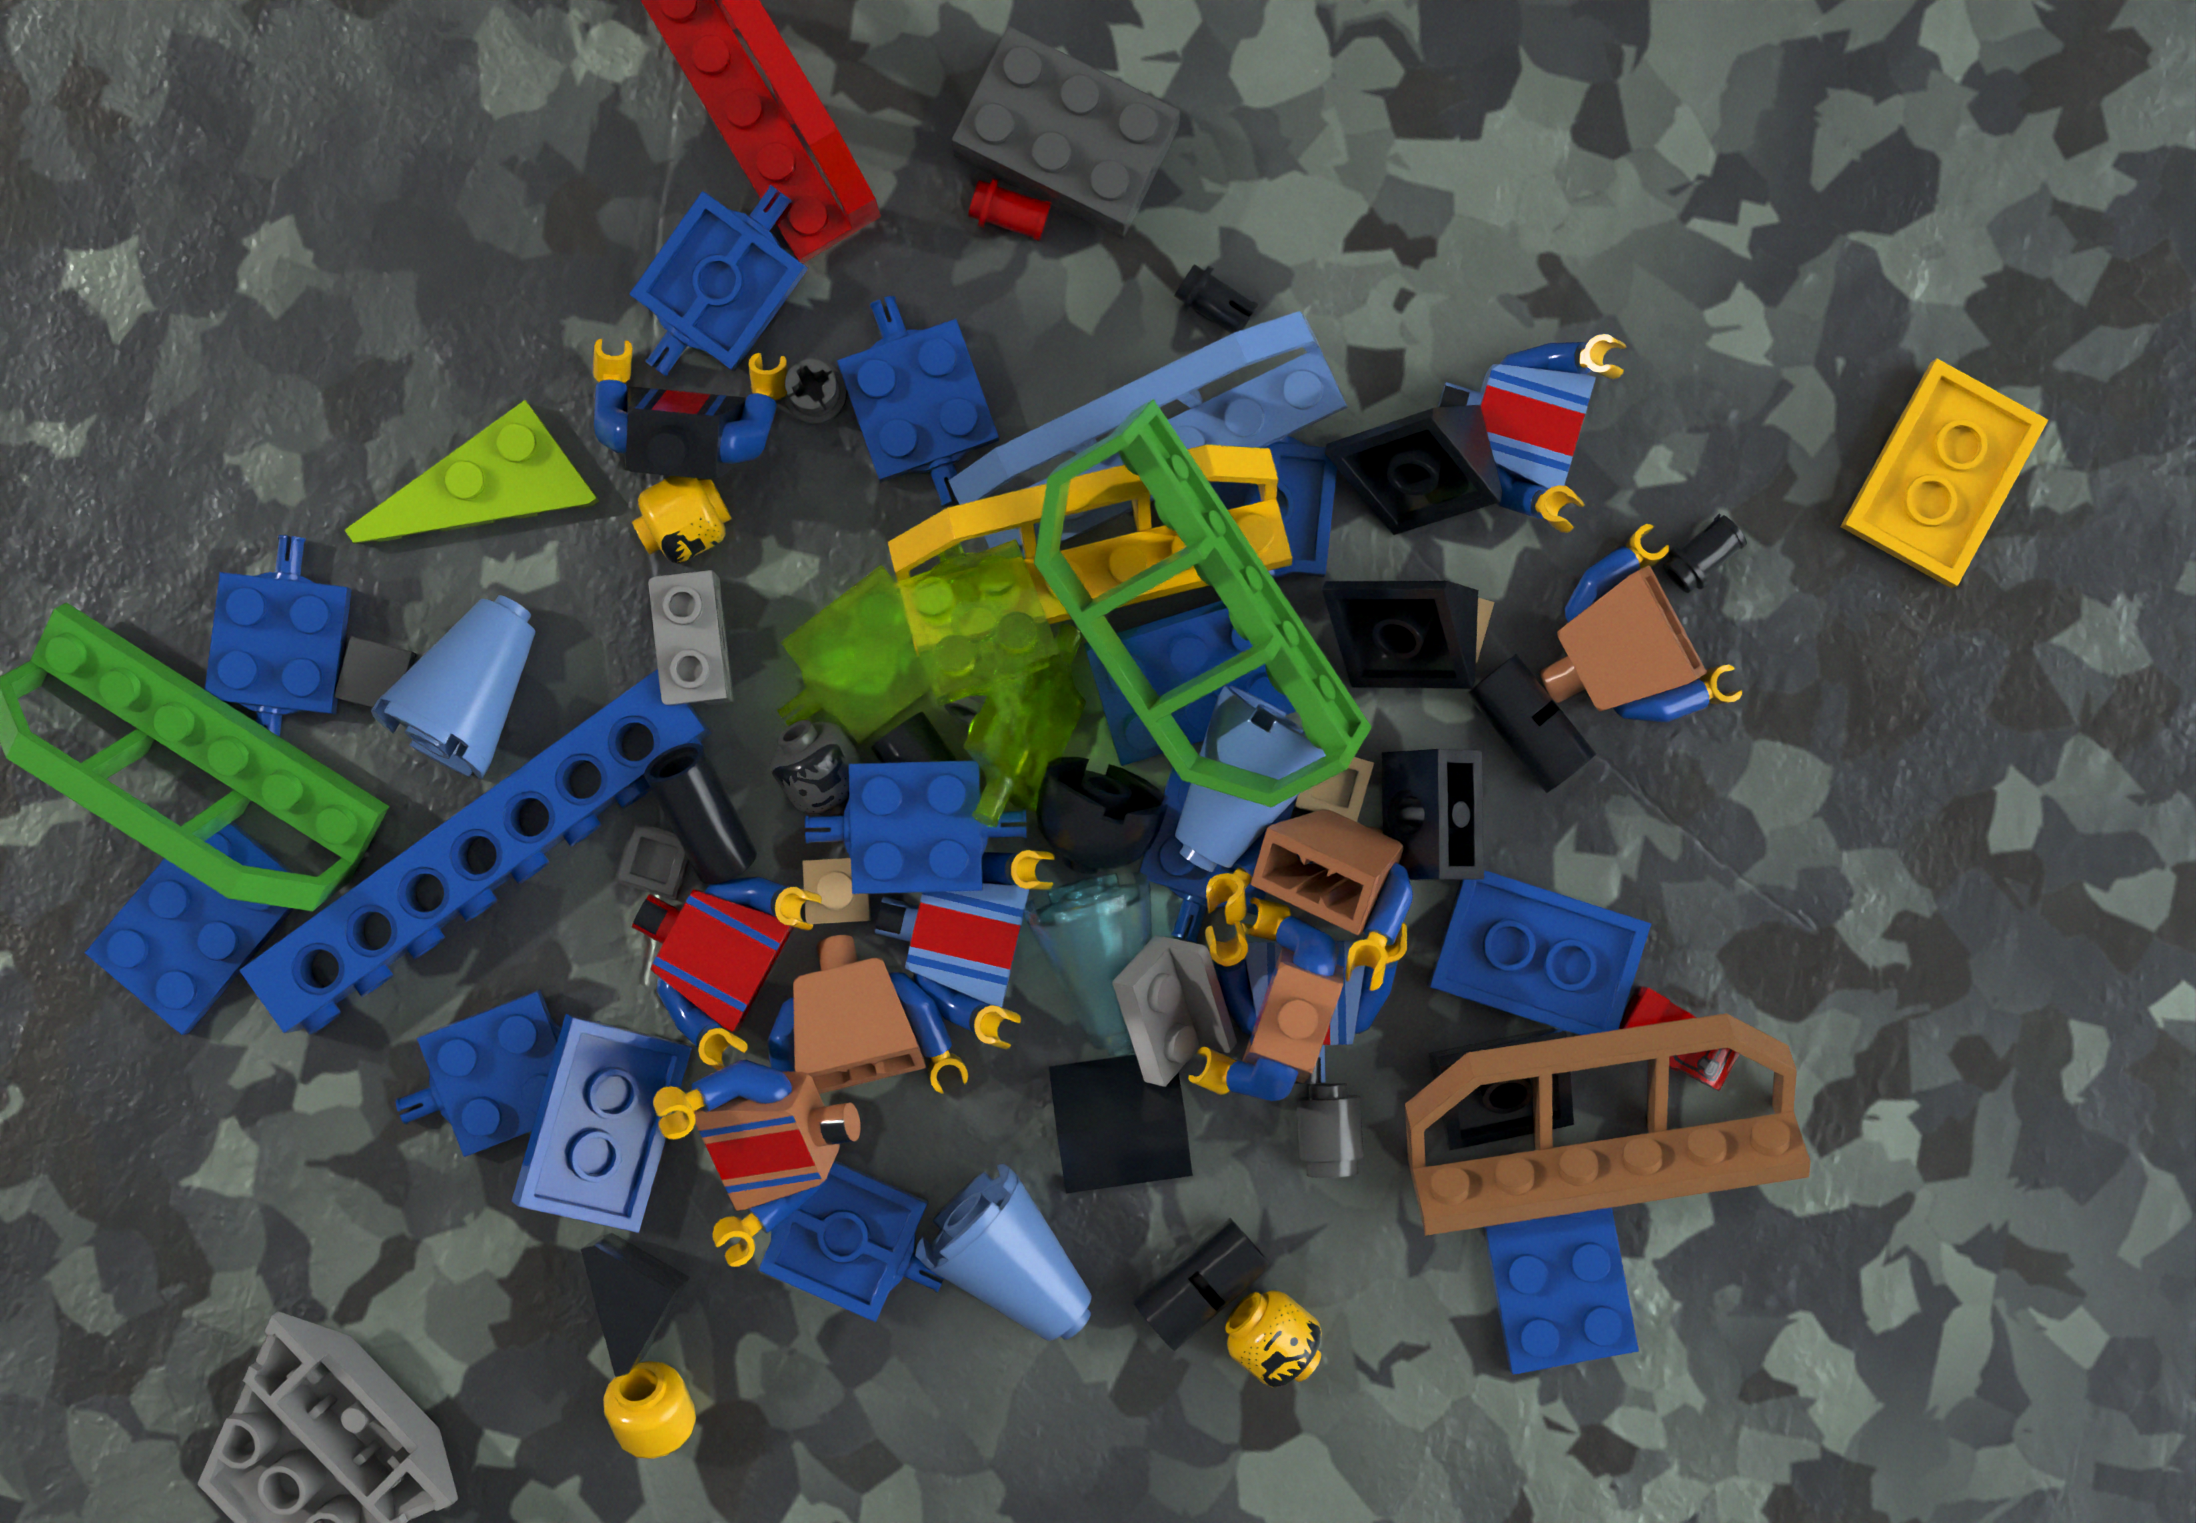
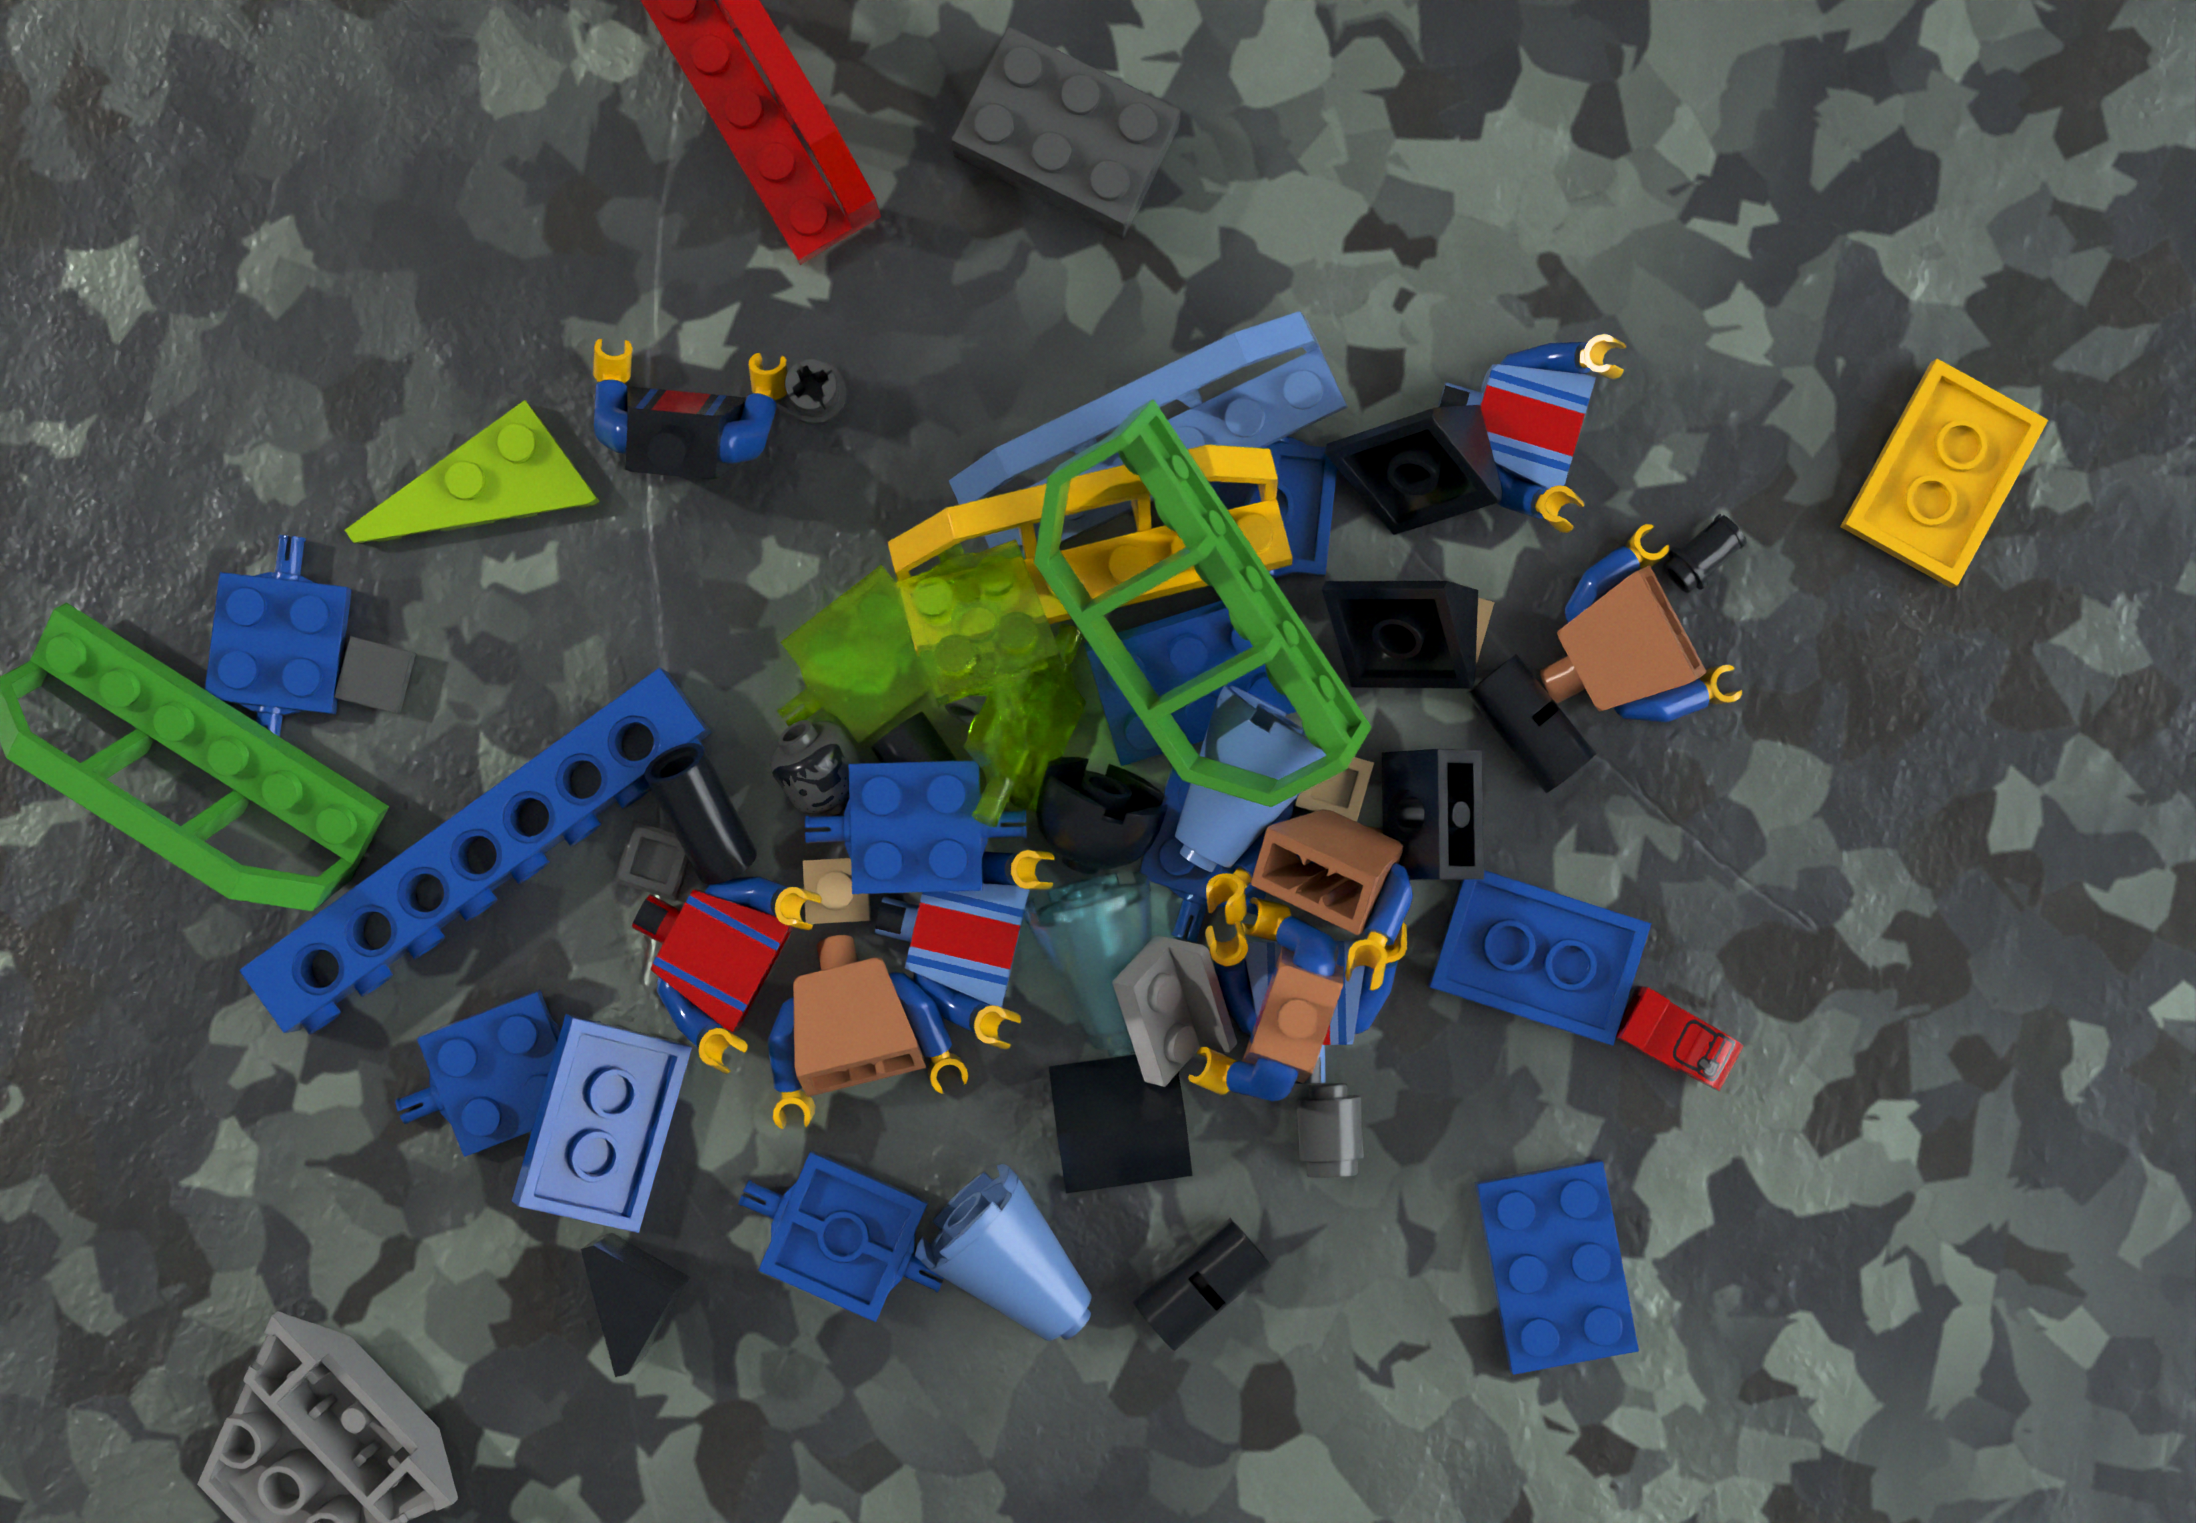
blue plate [84,806,294,1035] -> none
medium blue cone [371,595,536,779] -> none
yellow head [603,1361,696,1459] -> none
blue plate [629,185,809,377] -> none
yellow head [632,476,732,564] -> none
light grey bracket [648,570,734,706] -> none
torso [653,1060,861,1267] -> none
blue plate [837,296,999,507] -> none
red pin [968,178,1052,241] -> none
black pin [1174,264,1259,334] -> none
yellow head [1225,1290,1322,1387] -> none
medium nougat plate [1405,1013,1811,1236] -> none
black slope [1429,1027,1574,1151] -> none

